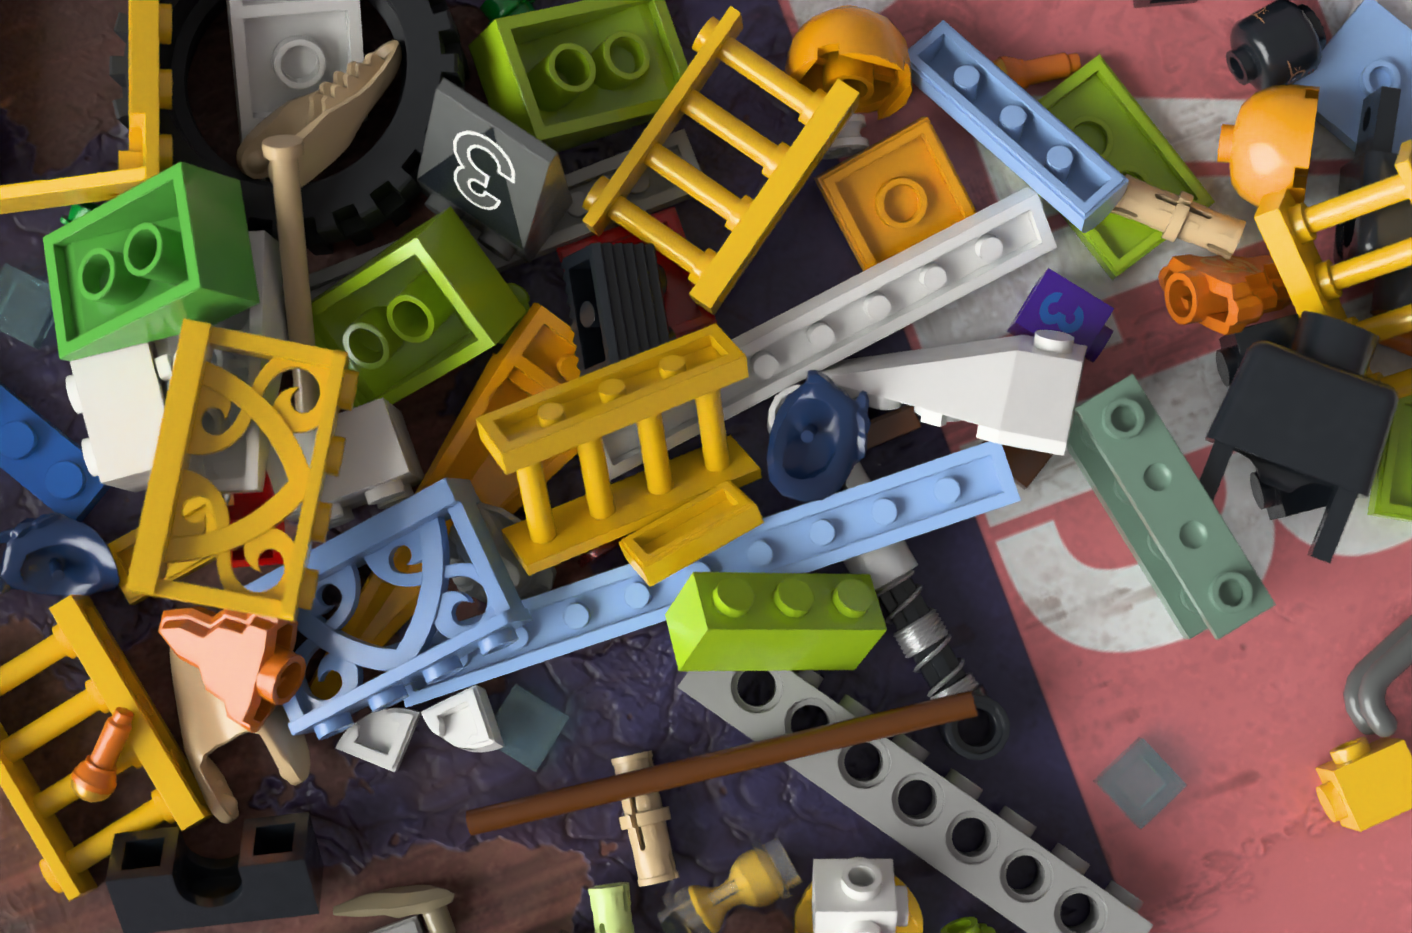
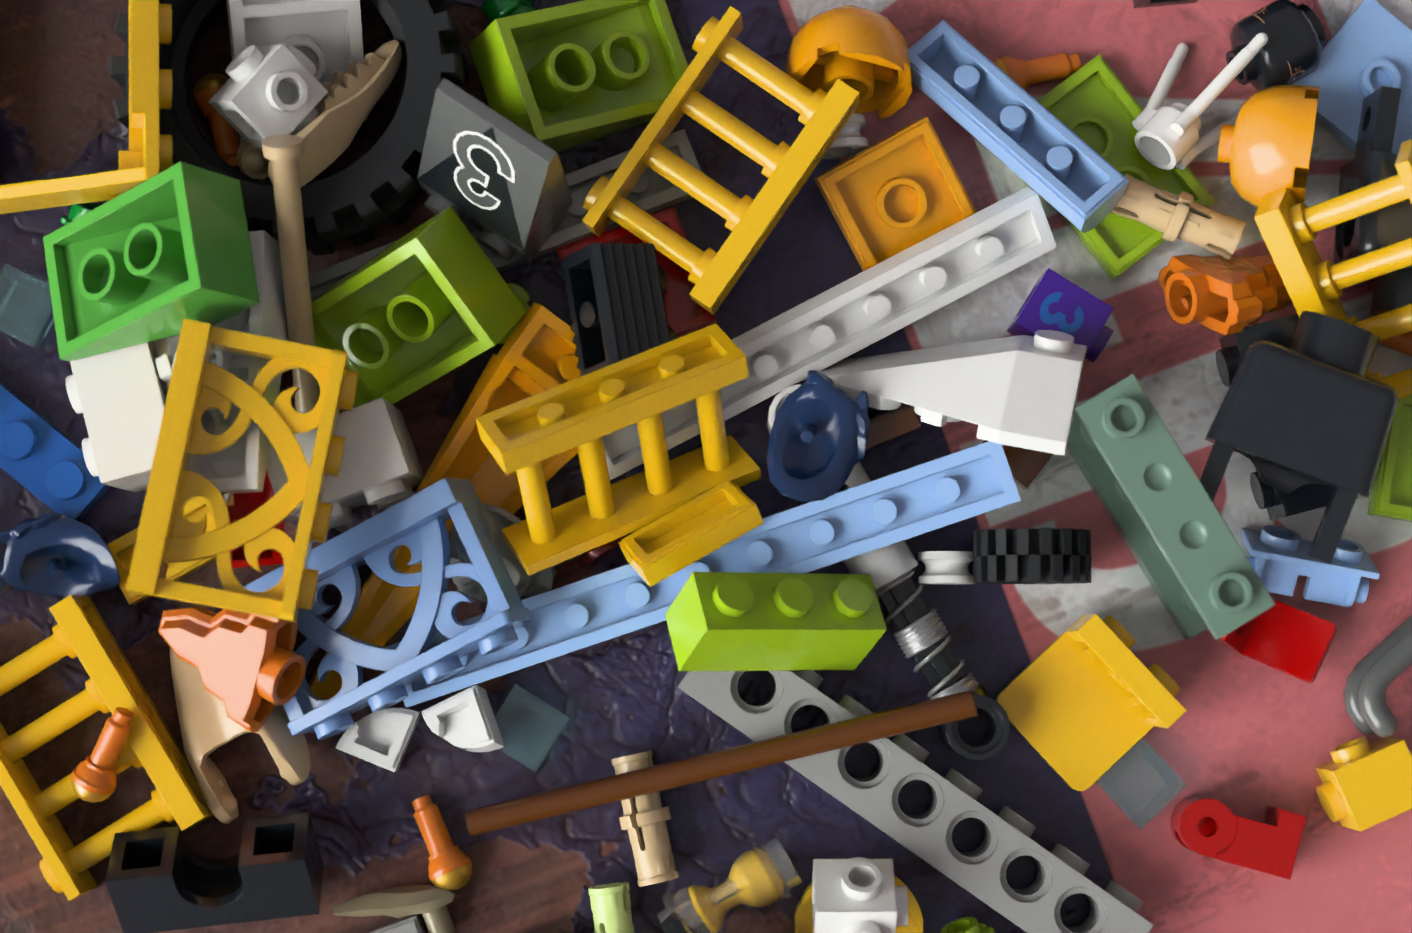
none -> orange piece [192,74,240,169]
none -> white brick [208,44,328,148]
none -> orange piece [412,794,472,892]
none -> white bush [918,551,976,585]
none -> black tyre [973,528,1091,584]
none -> yellow bracket [995,614,1187,791]
none -> white plant [1132,32,1268,170]
none -> red leg [1170,795,1307,880]
none -> red bracket [1219,598,1337,683]
none -> light blue hinge [1240,525,1380,608]

